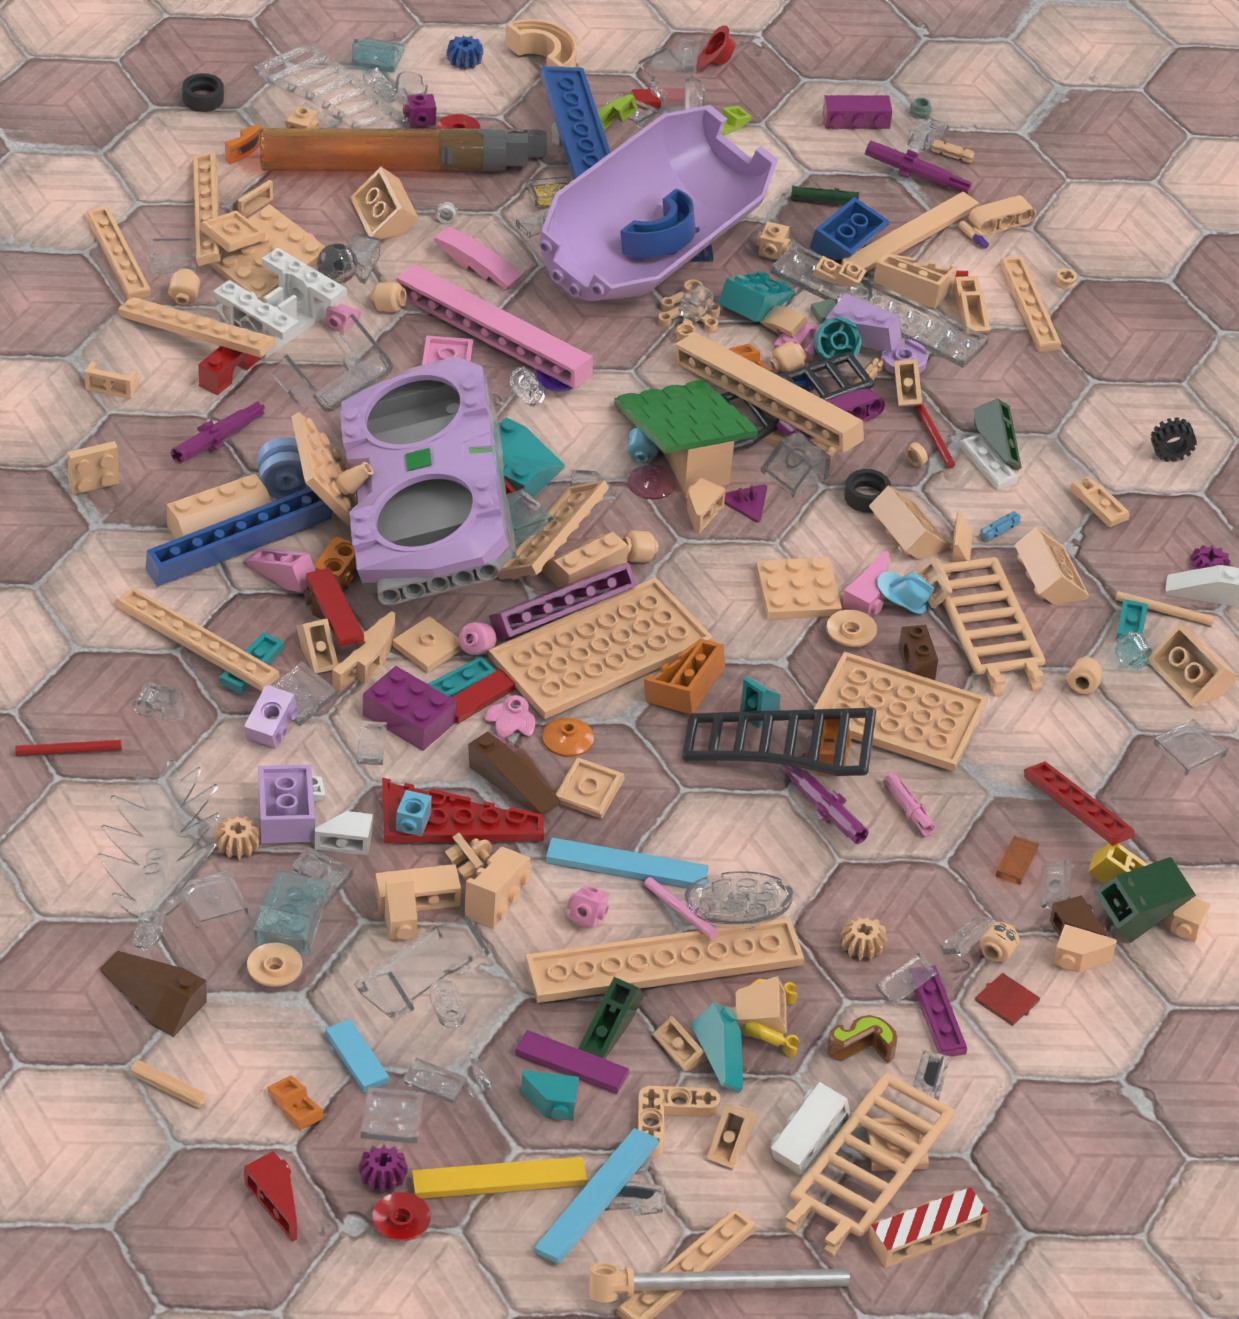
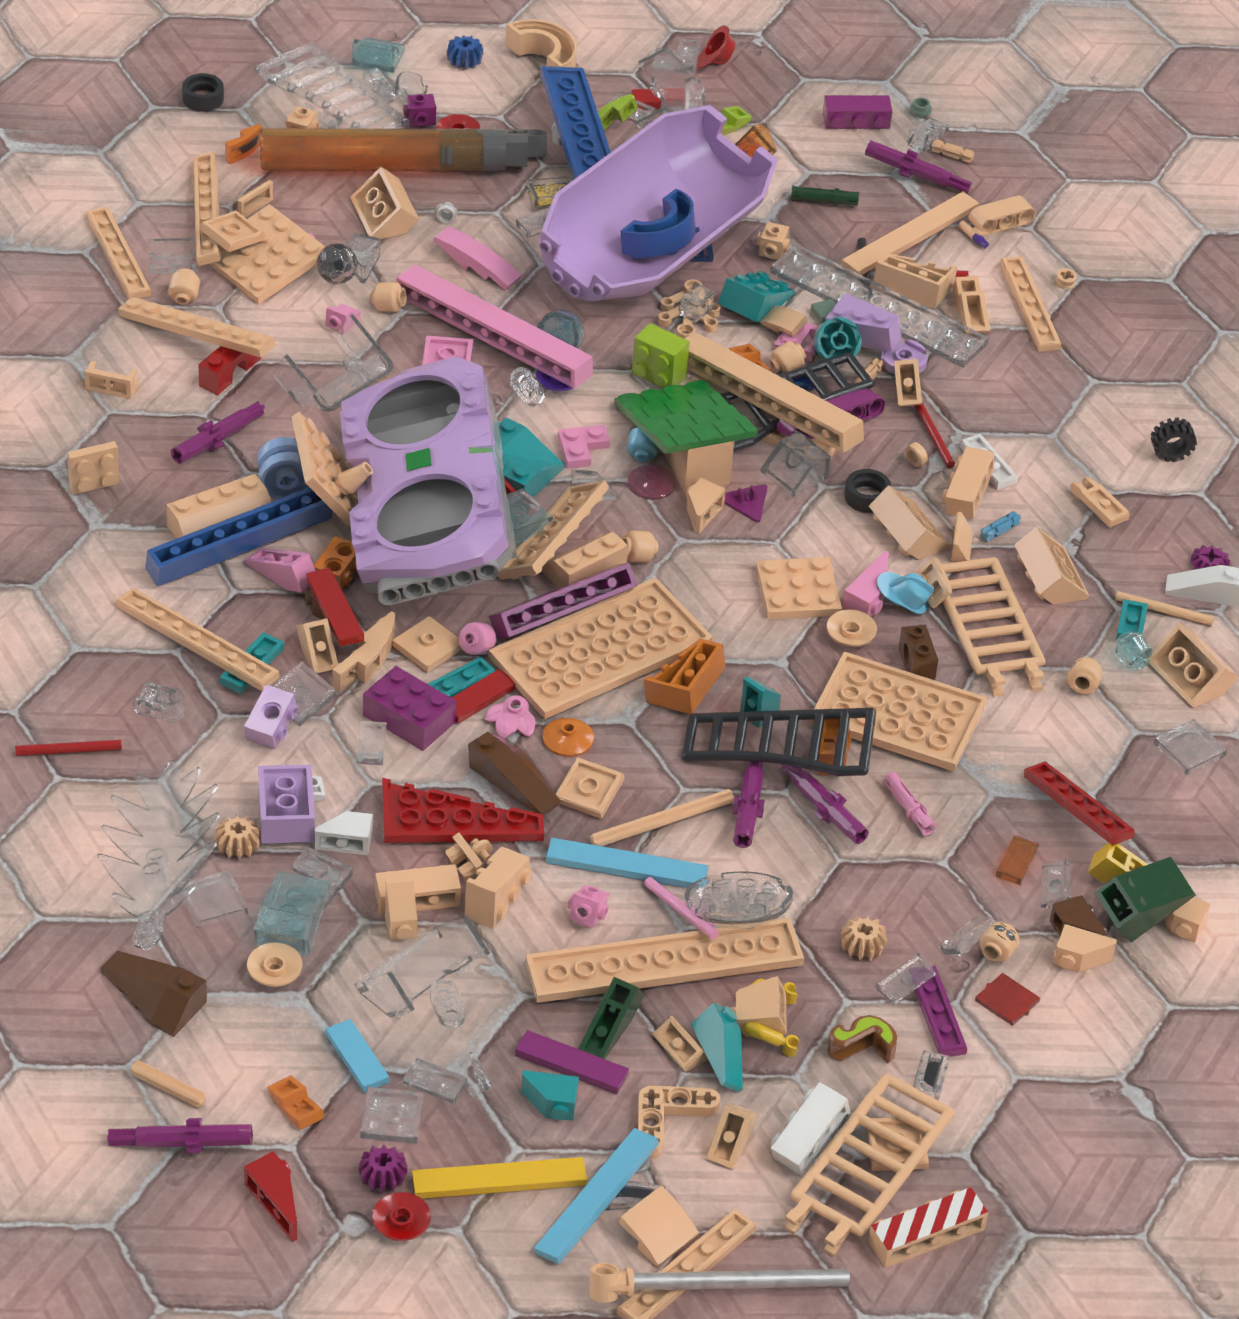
white piece [213,248,347,359] -> none
medium azure brick [396,790,432,836] -> none
blue slope [809,197,890,260] -> none
light nougat slope [812,256,866,287] -> none
slope [974,398,1022,470] -> none
none -> magenta piece [107,1118,253,1153]
none -> clear light blue cylinder [537,309,585,349]
none -> bright pink plate [558,425,610,469]
none -> light nougat axle [590,789,734,846]
none -> light nougat slope [619,1185,699,1268]
none -> lime brick [632,323,690,388]
none -> magenta piece [732,762,765,848]
none -> clear orange slope [735,122,777,158]
none -> light nougat brick [942,446,994,519]

